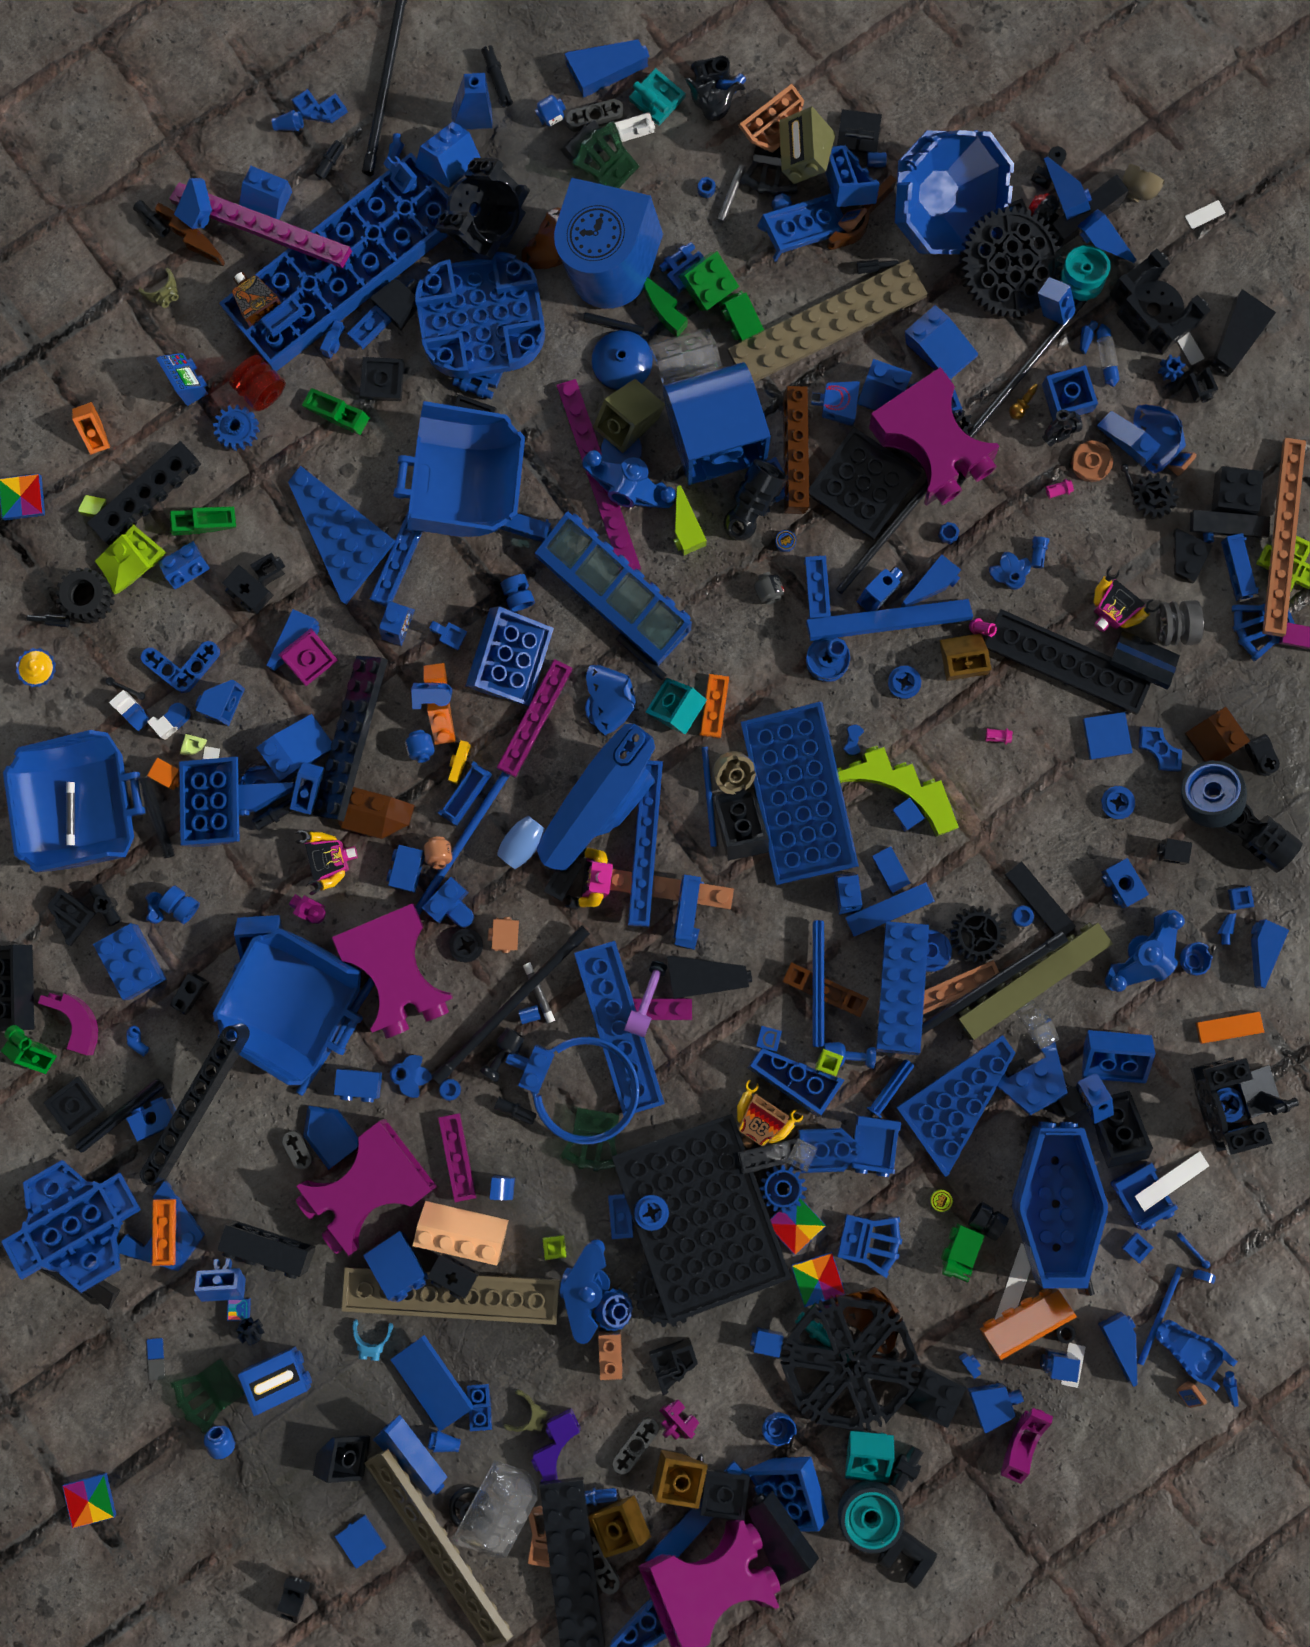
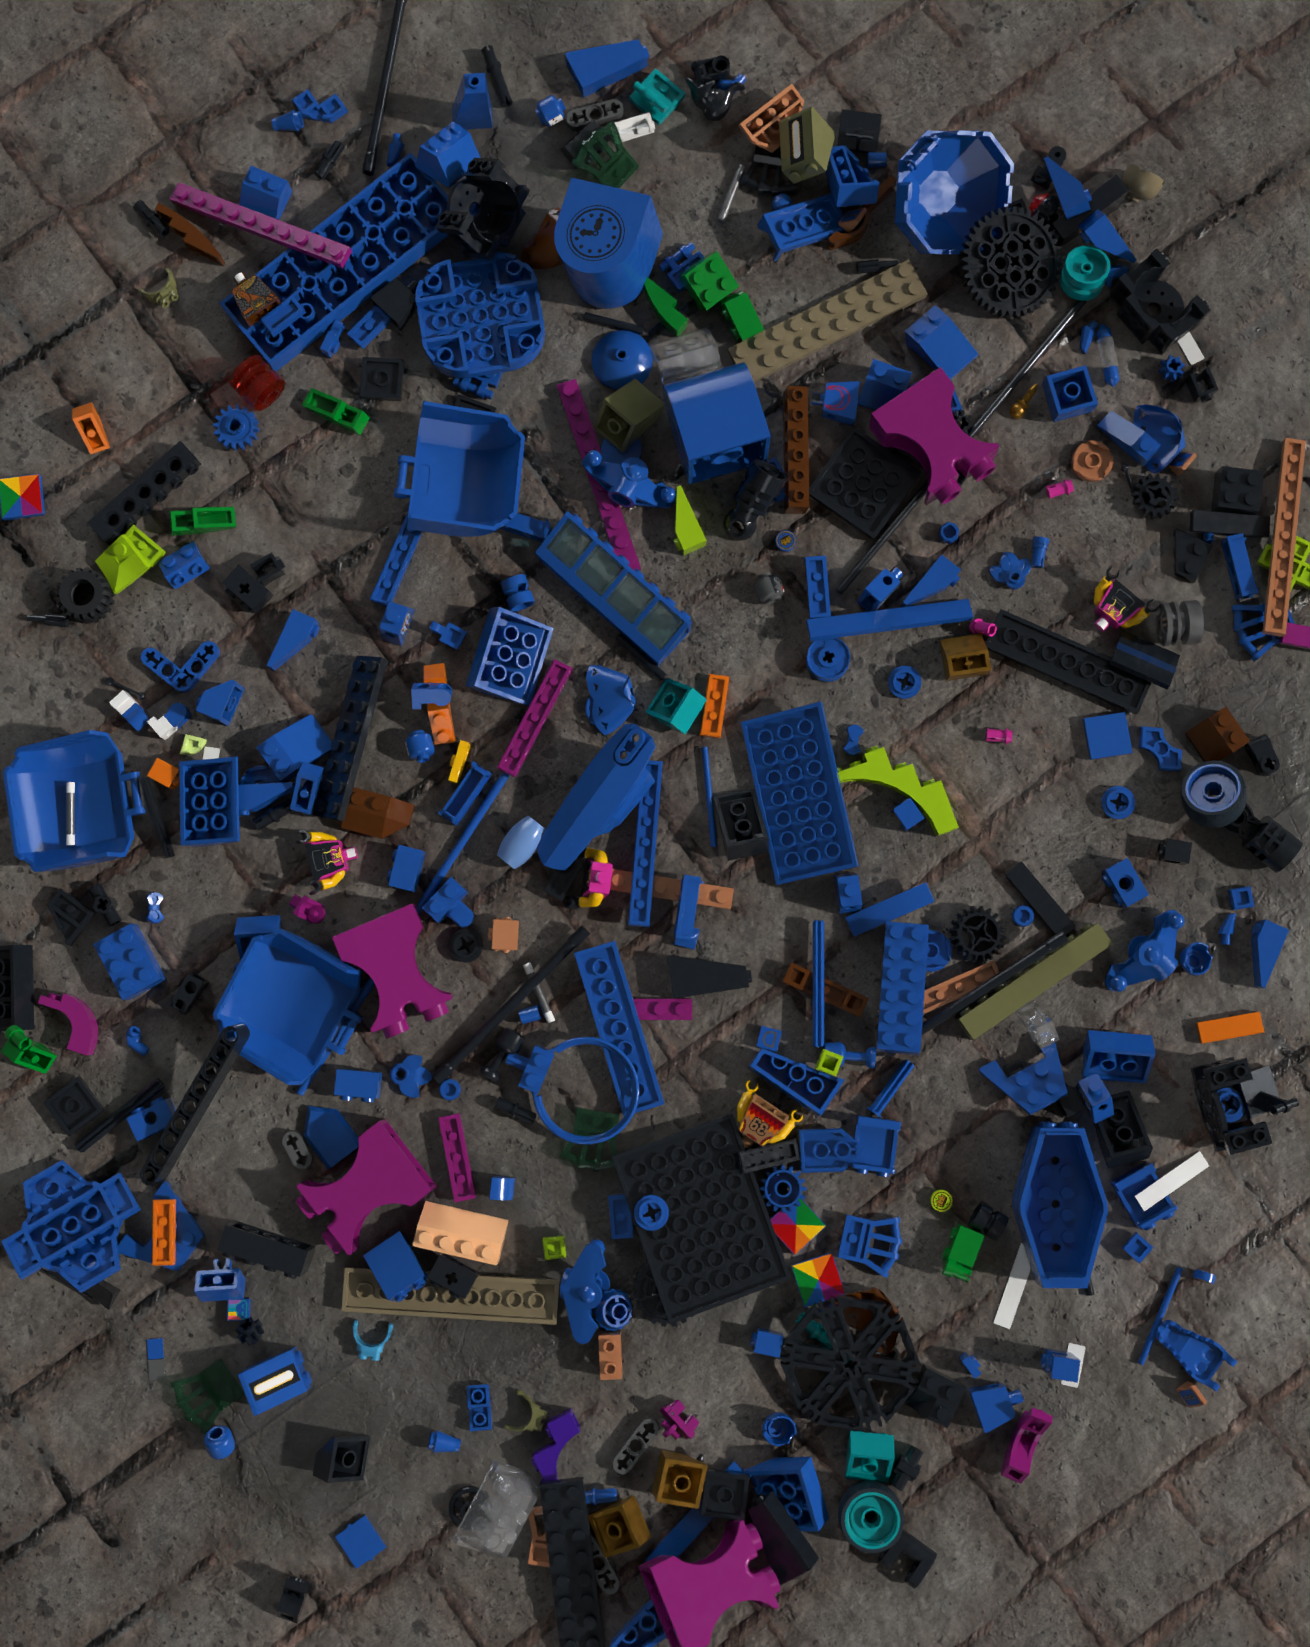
yellow piece [16,648,56,688] -> none
tile [62,1472,117,1529] -> none
lime slope [78,495,107,518] -> none
blue slope [156,353,208,406] -> none
blue wheel [159,885,200,925] -> none
blue slope [174,178,212,229] -> none
magenta tile [279,628,338,686] -> none
blue wing [288,466,396,605] -> none
dark tan plate [365,1449,513,1647] -> none
blue slope [373,1415,447,1497] -> none
blue plate [384,156,417,193] -> none
blue tile [390,1335,474,1431] -> none
nougat head [424,836,452,869] -> none
medium lavender piece [624,960,668,1038] -> none
black slope [649,1338,698,1395] -> none
blue axle [697,177,716,198] -> none
dark tan cylinder [713,751,756,795] -> none
clear brick [788,1138,817,1172] -> none
blue tile [826,638,848,660] -> none
blue tile [872,846,911,894] -> none
blue wing [897,1035,1015,1177] -> none
orange slope [980,1288,1077,1360] -> none
blue brick [1038,277,1075,325] -> none
black piece [1042,410,1083,447] -> none
black axle [1054,1323,1076,1344] -> none
blue slope [1098,1312,1137,1387] -> none
blue hinge [1177,1232,1210,1269] -> none
white sticker [1185,200,1225,229] -> none
black slope [1211,289,1276,377] -> none
blue bar [1223,1371,1239,1407] -> none
none -> blue tile [1105,265,1128,287]

